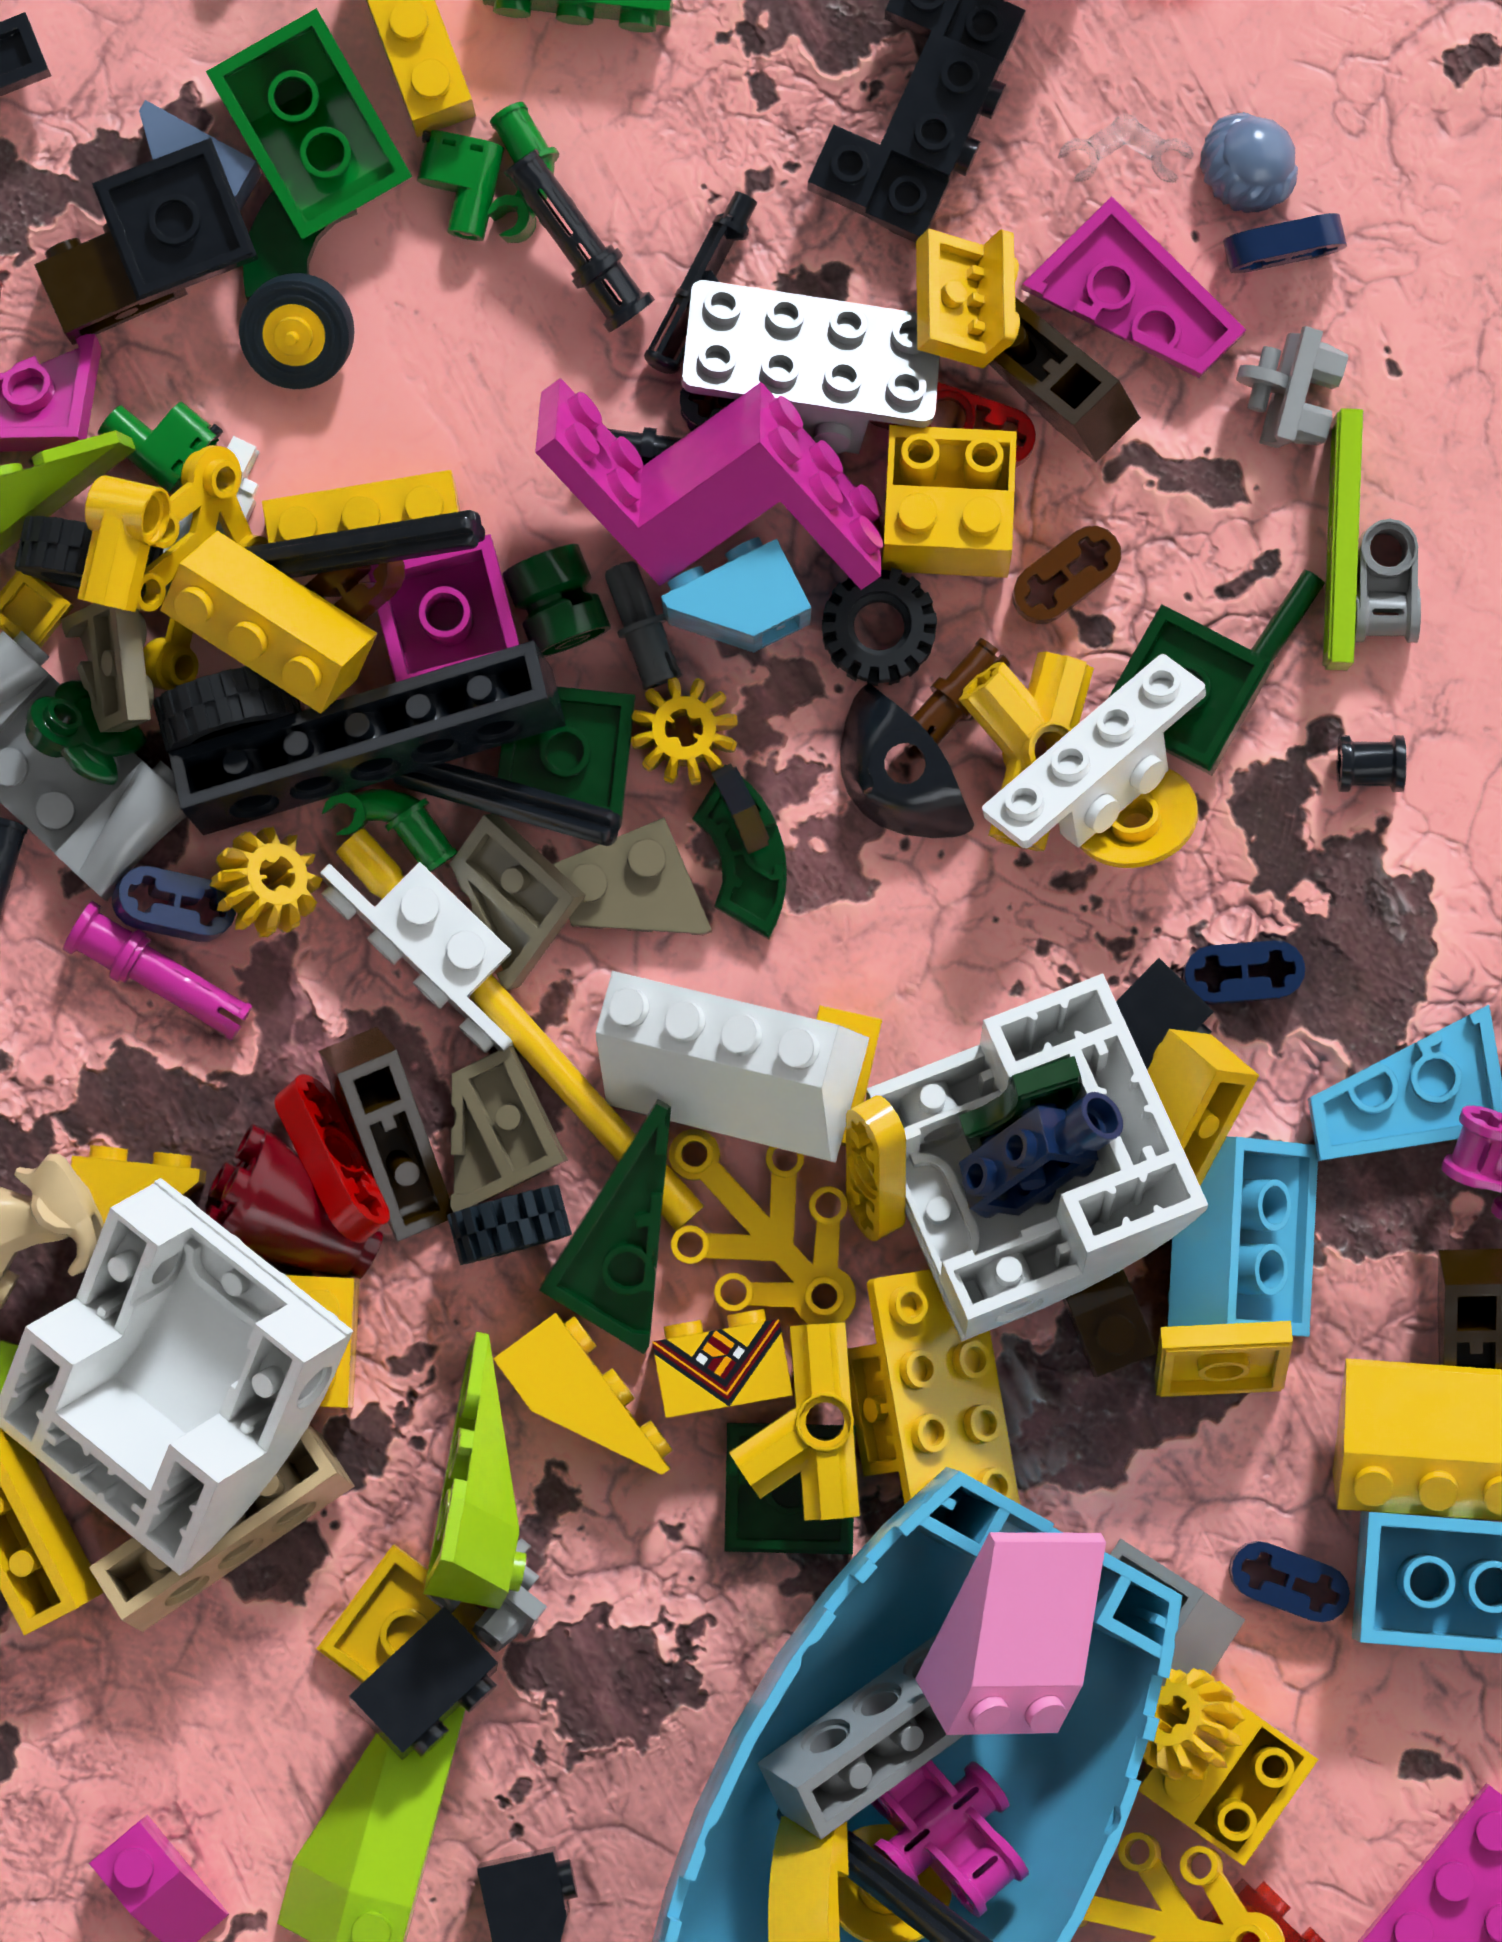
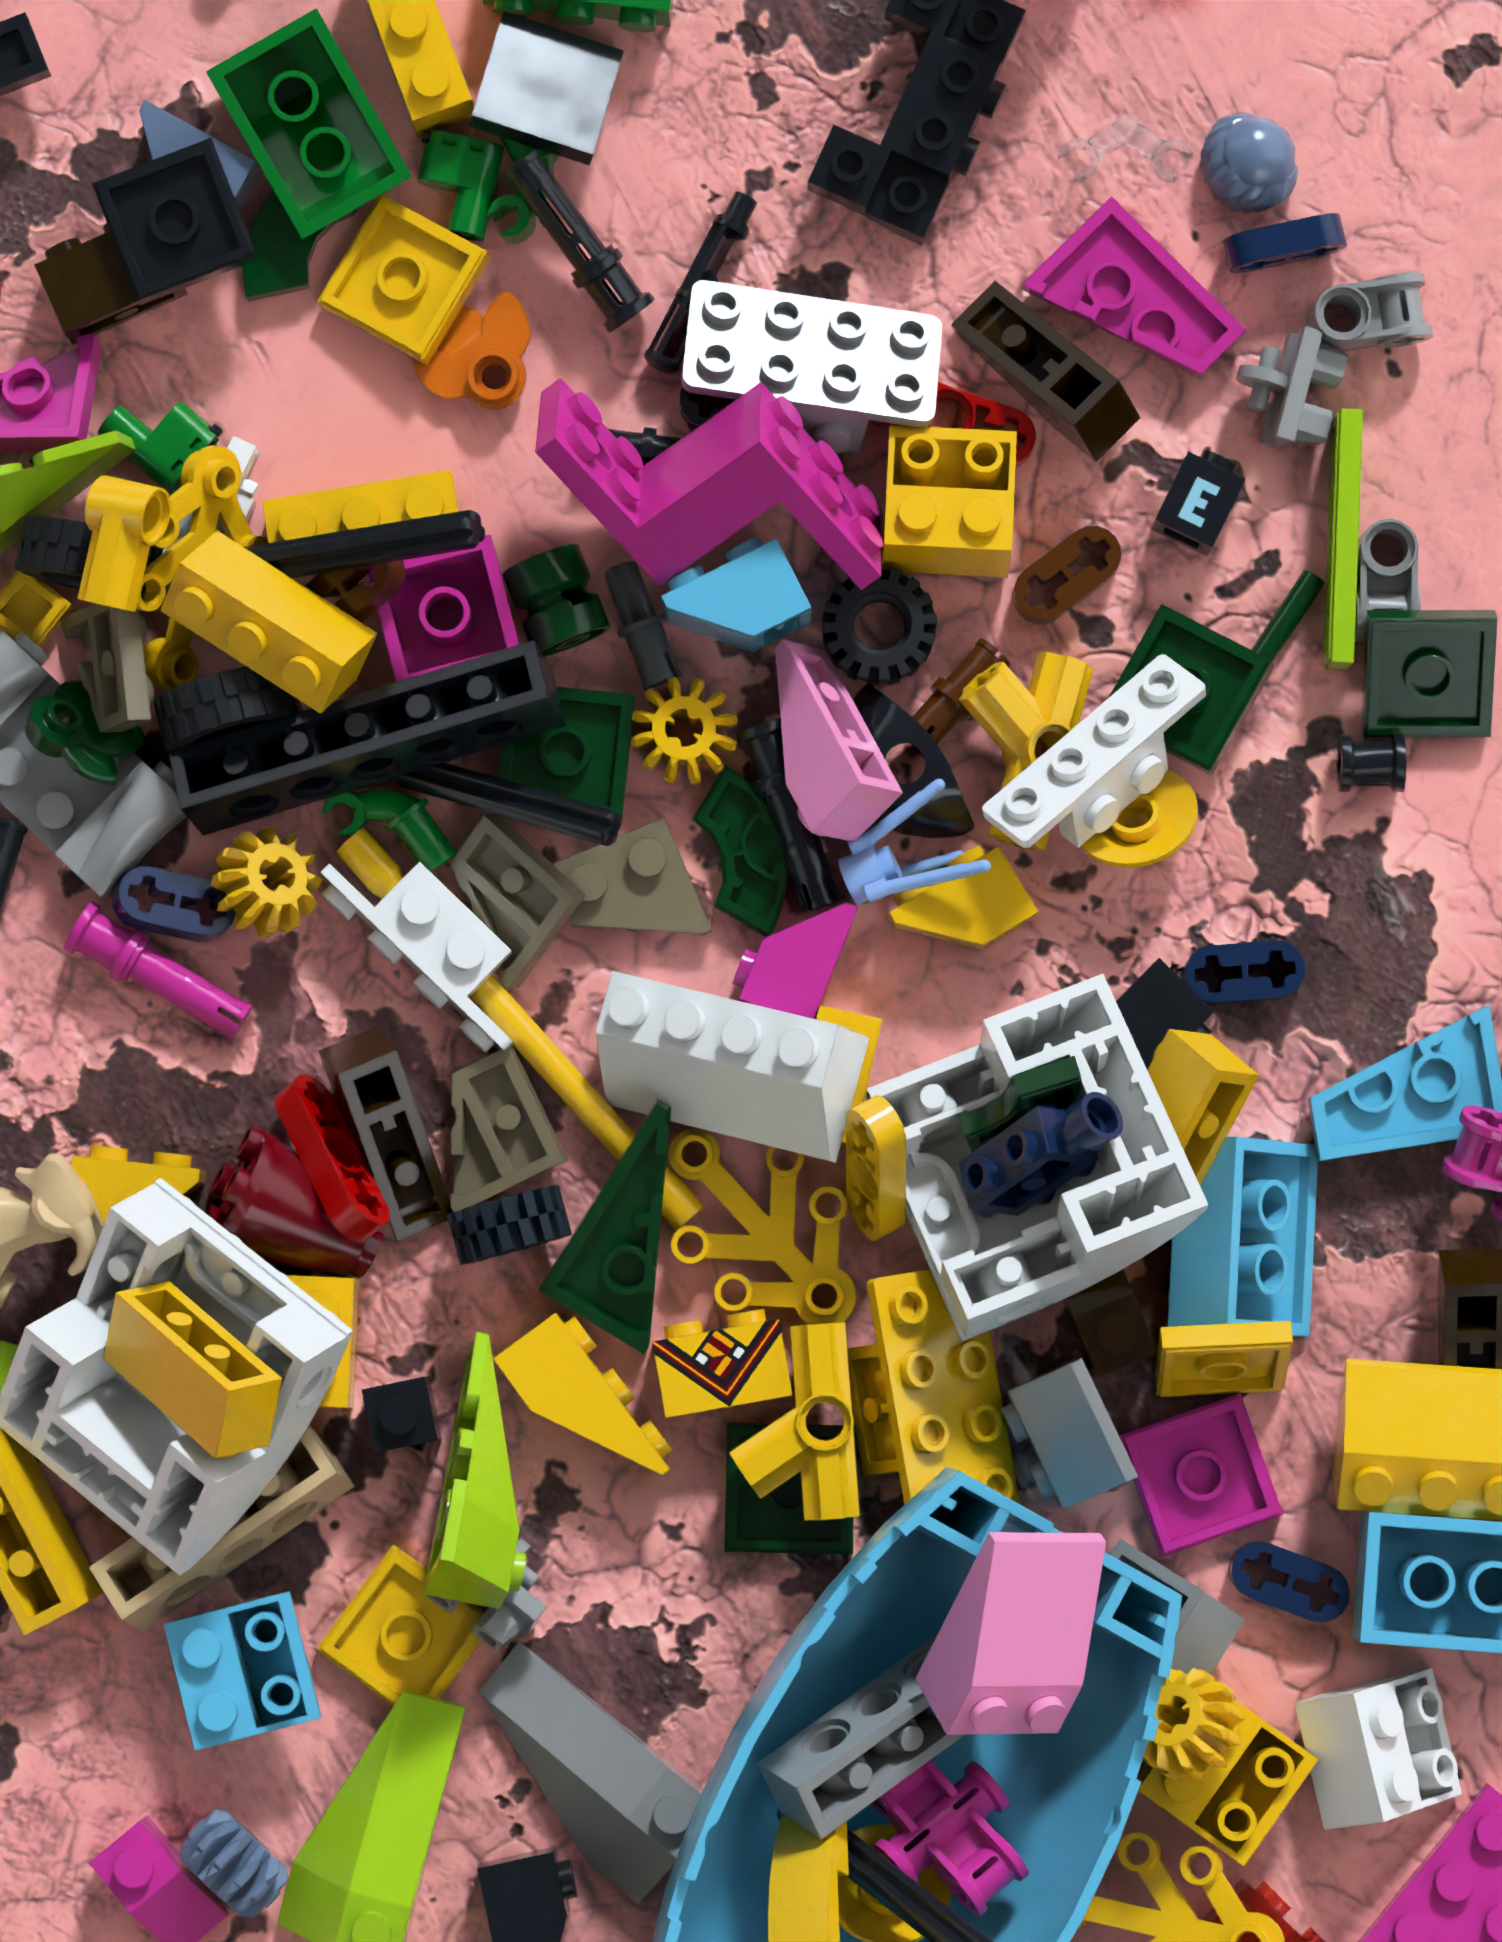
black wheel [239,273,355,389] -> none
black brick [349,1606,498,1760] -> none
black tile [711,763,769,854] -> none
yellow bracket [916,229,1020,369] -> none
none -> yellow brick [103,1281,282,1459]
none -> medium azure slope [163,1591,322,1751]
none -> sand blue gear [180,1809,289,1918]
none -> yellow tile [317,194,491,366]
none -> black brick [362,1376,442,1453]
none -> orange plate [414,291,532,410]
none -> tile [468,11,624,165]
none -> light grey wedge [479,1641,703,1904]
none -> dark pink slope [732,903,858,1019]
none -> black pin [736,718,841,913]
none -> bright pink slope [775,639,903,842]
none -> light blue plant [838,779,991,906]
none -> yellow slope [888,844,1039,949]
none -> light grey slope [1001,1358,1138,1509]
none -> dark pink tile [1119,1393,1283,1557]
none -> black brick [1151,450,1246,557]
none -> white slope [1294,1668,1462,1830]
none -> light grey piece [1306,272,1433,351]
none -> dark green tile [1361,610,1498,737]

